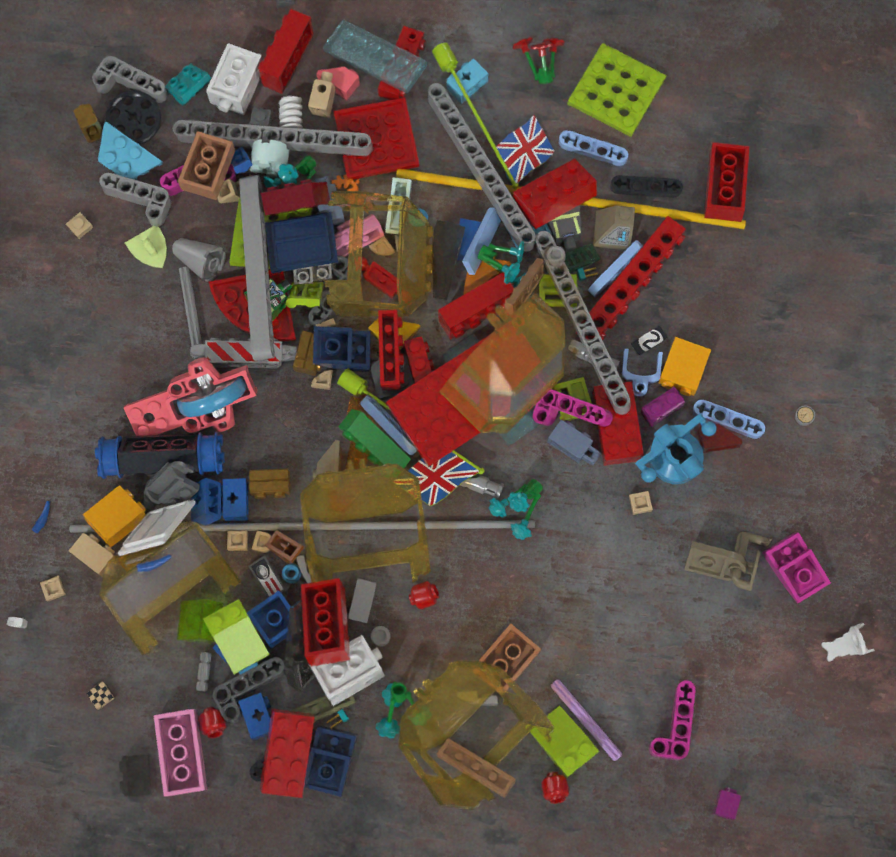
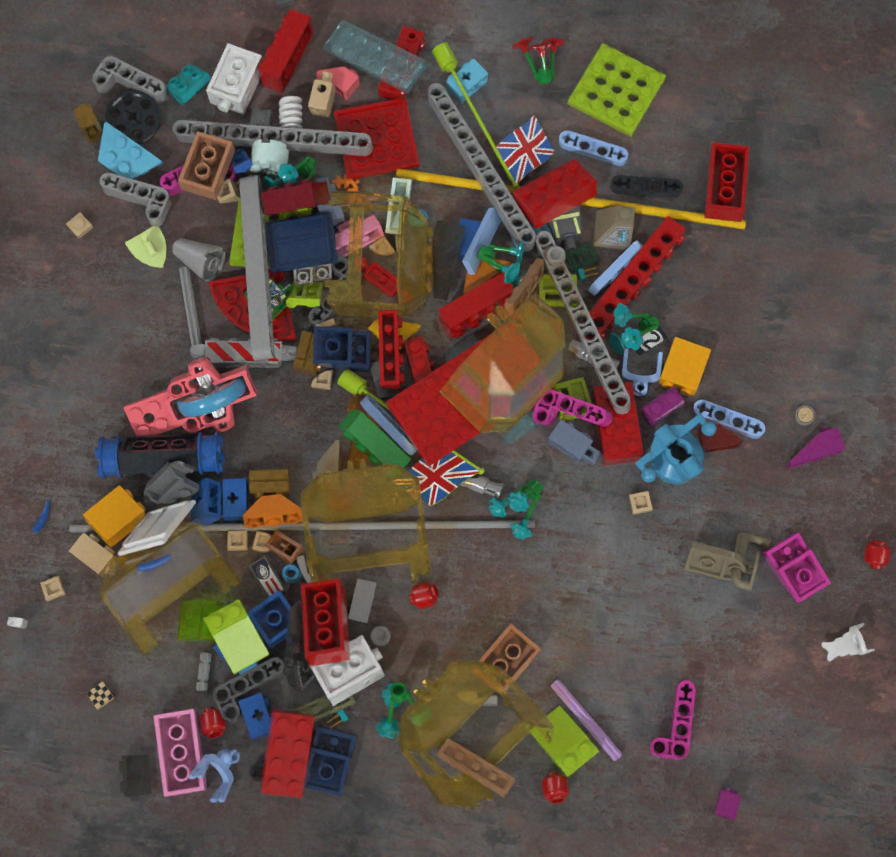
none -> light blue piece [188,749,240,803]
none -> orange slope [243,494,303,529]
none -> teal plant [609,303,659,355]
none -> magenta slope [786,427,846,470]
none -> red head [864,540,891,569]

